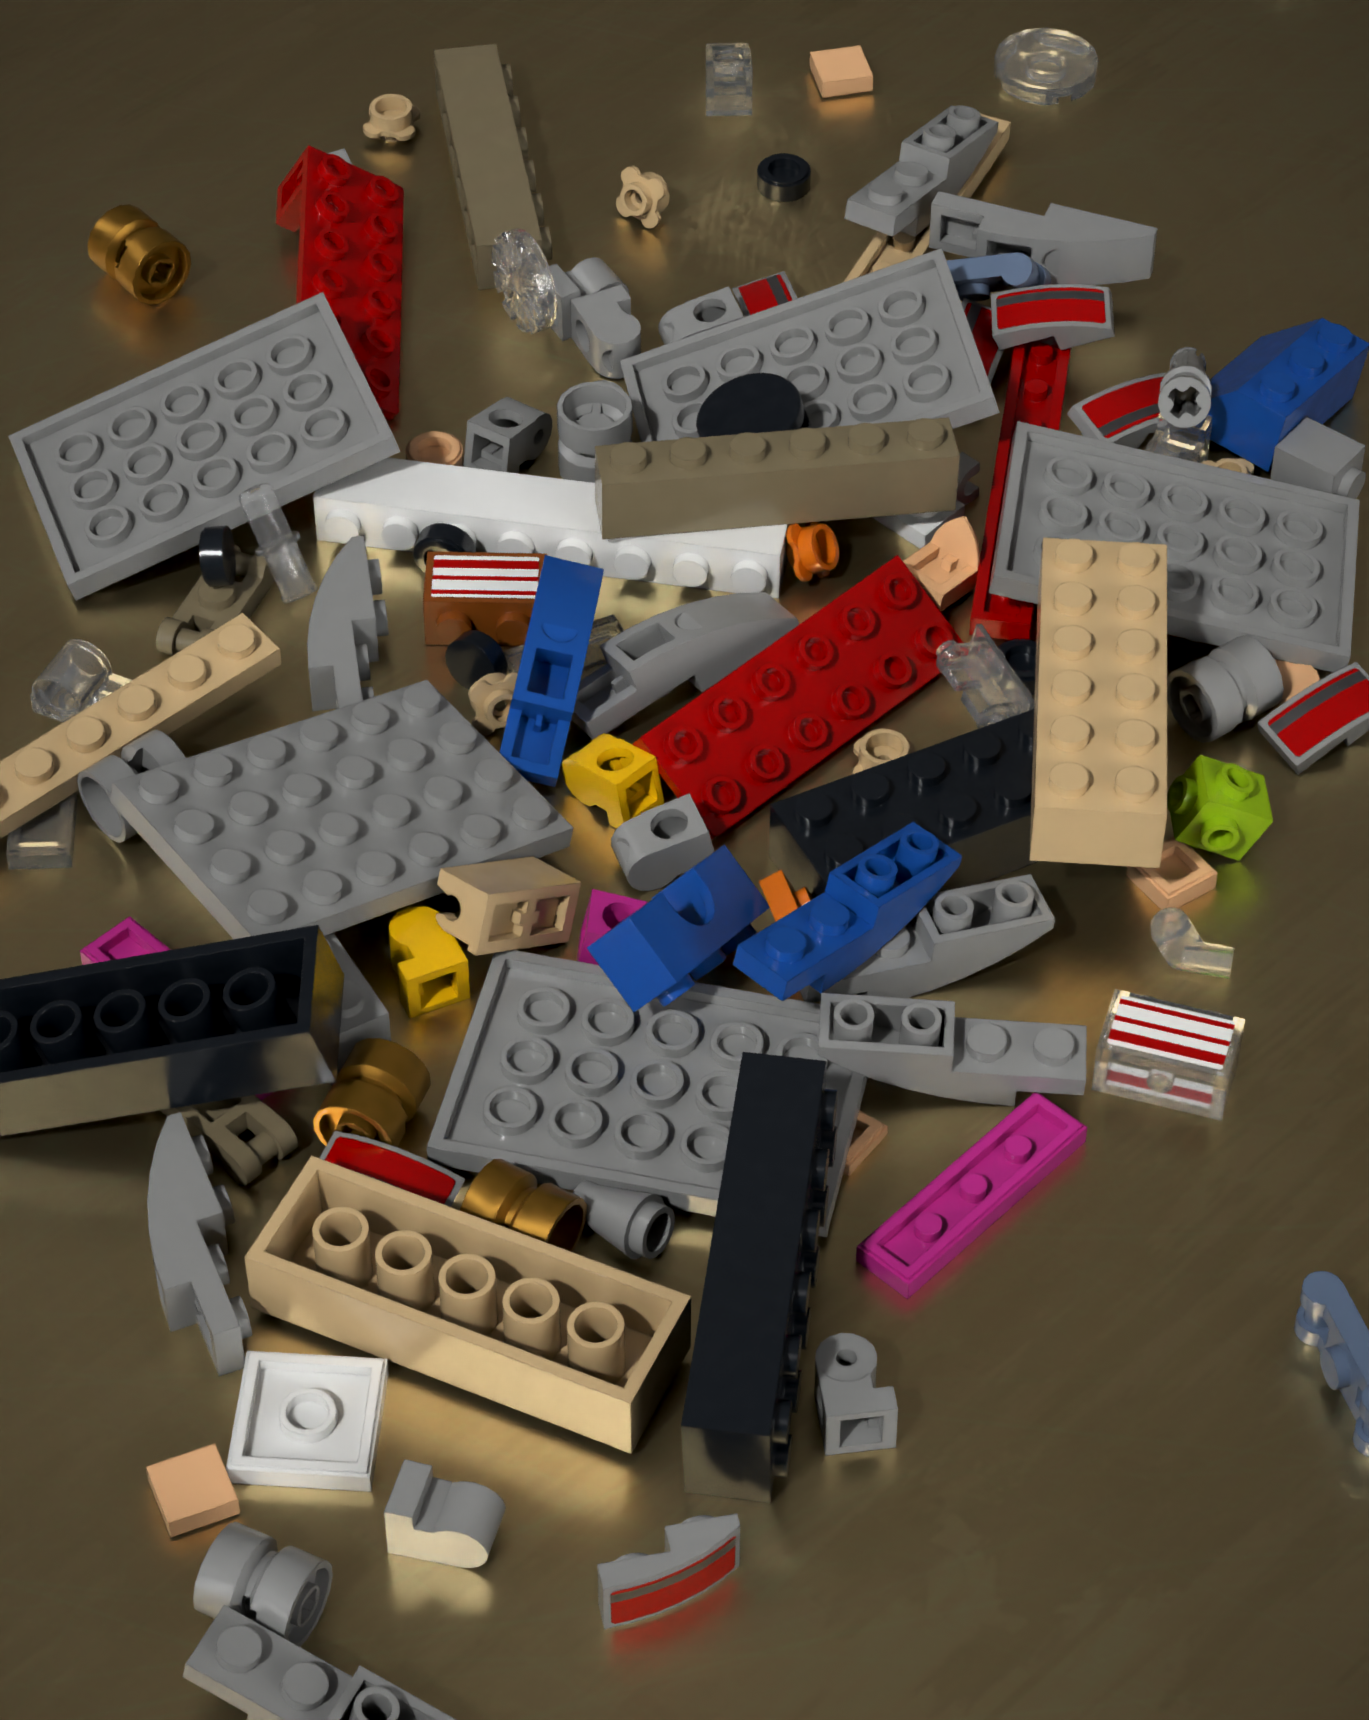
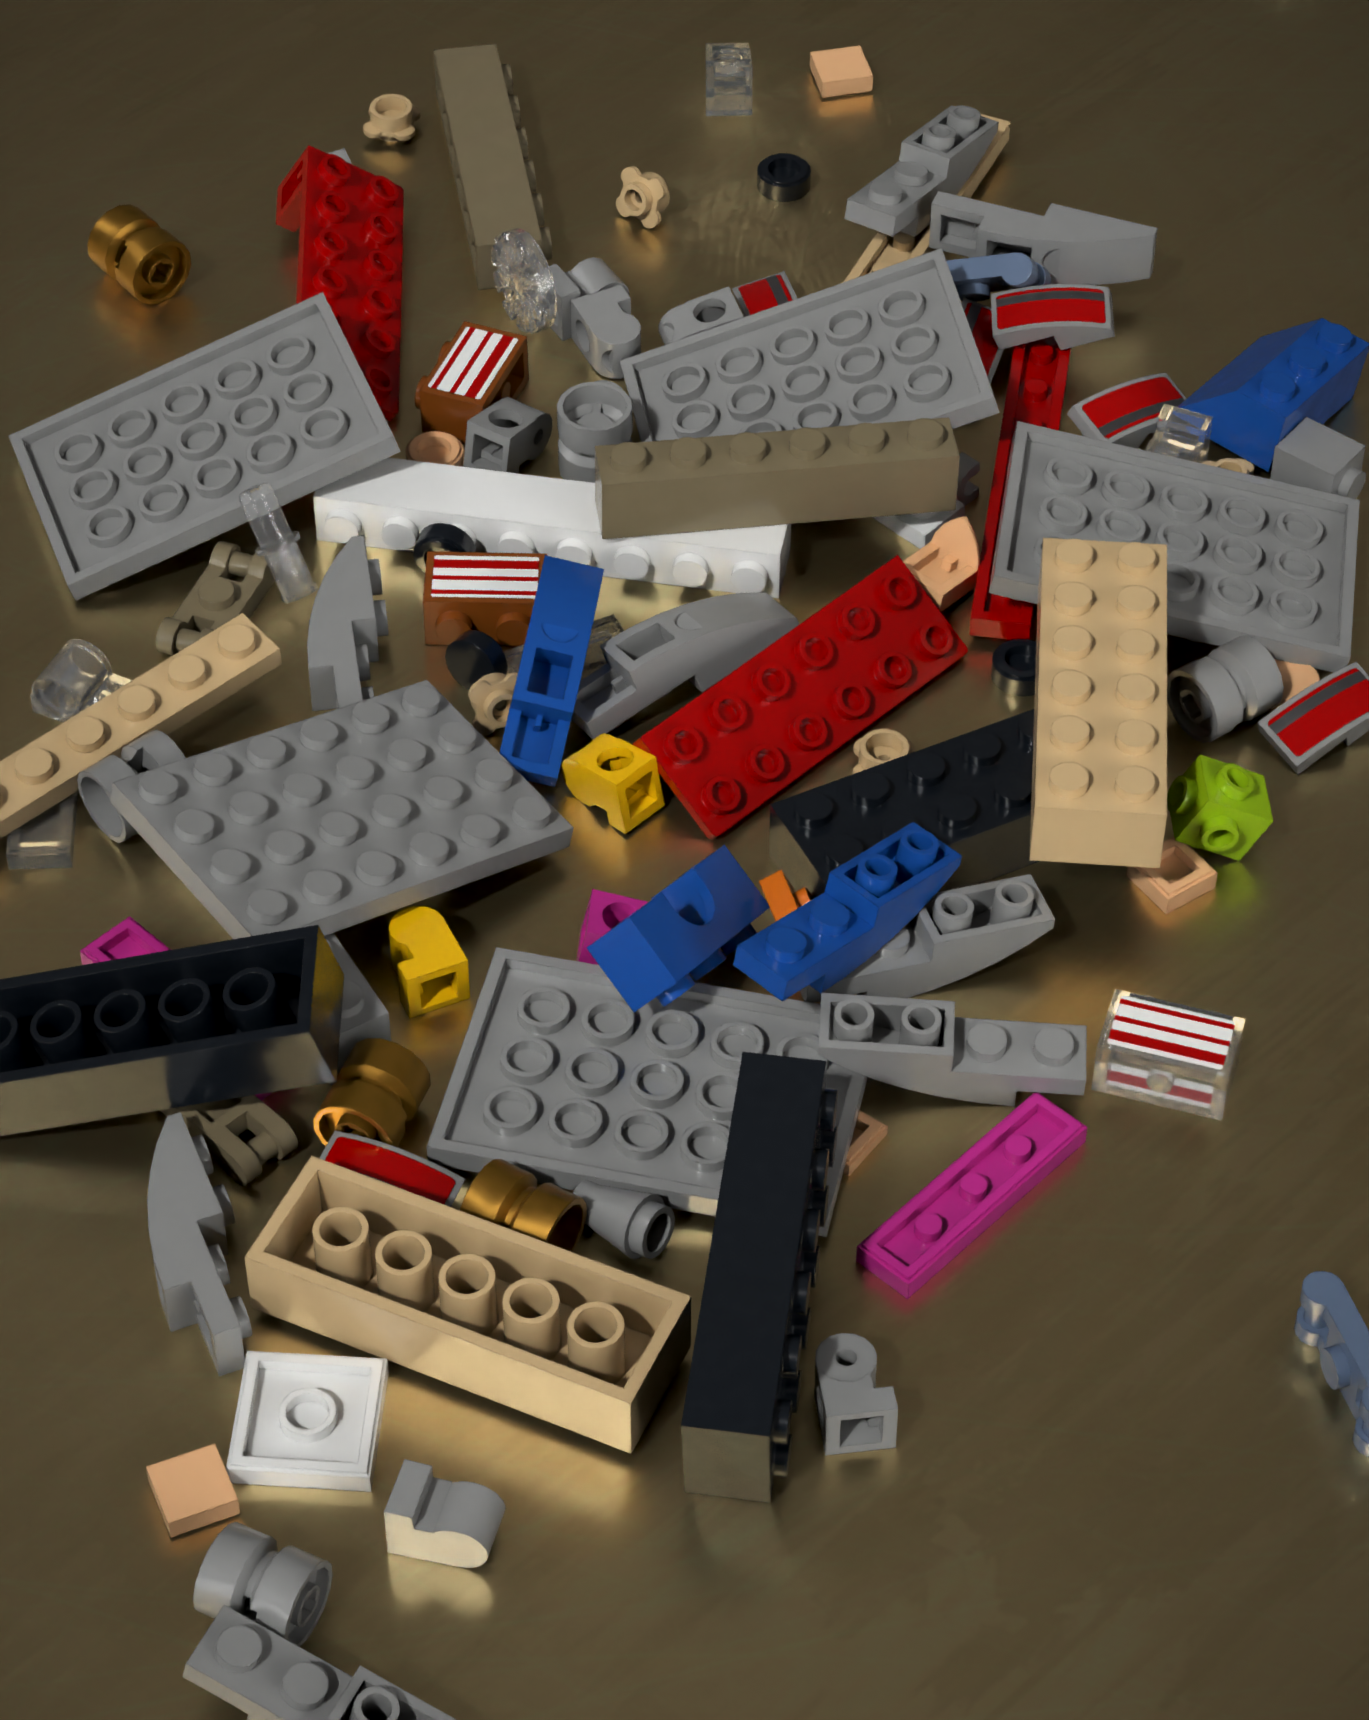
black tile [199,525,236,587] -> none
tan hinge [436,856,581,956] -> none
slope [597,1513,740,1629] -> none
light grey leg [611,793,714,891] -> none
black head [696,373,812,437] -> none
orange plate [786,522,839,582] -> none
clear hinge [936,624,1034,729] -> none
clear tile [994,27,1099,105] -> none
clear arm [1150,907,1235,979] -> none
light grey pin [1158,347,1212,428] -> none
none -> brick [415,321,529,445]

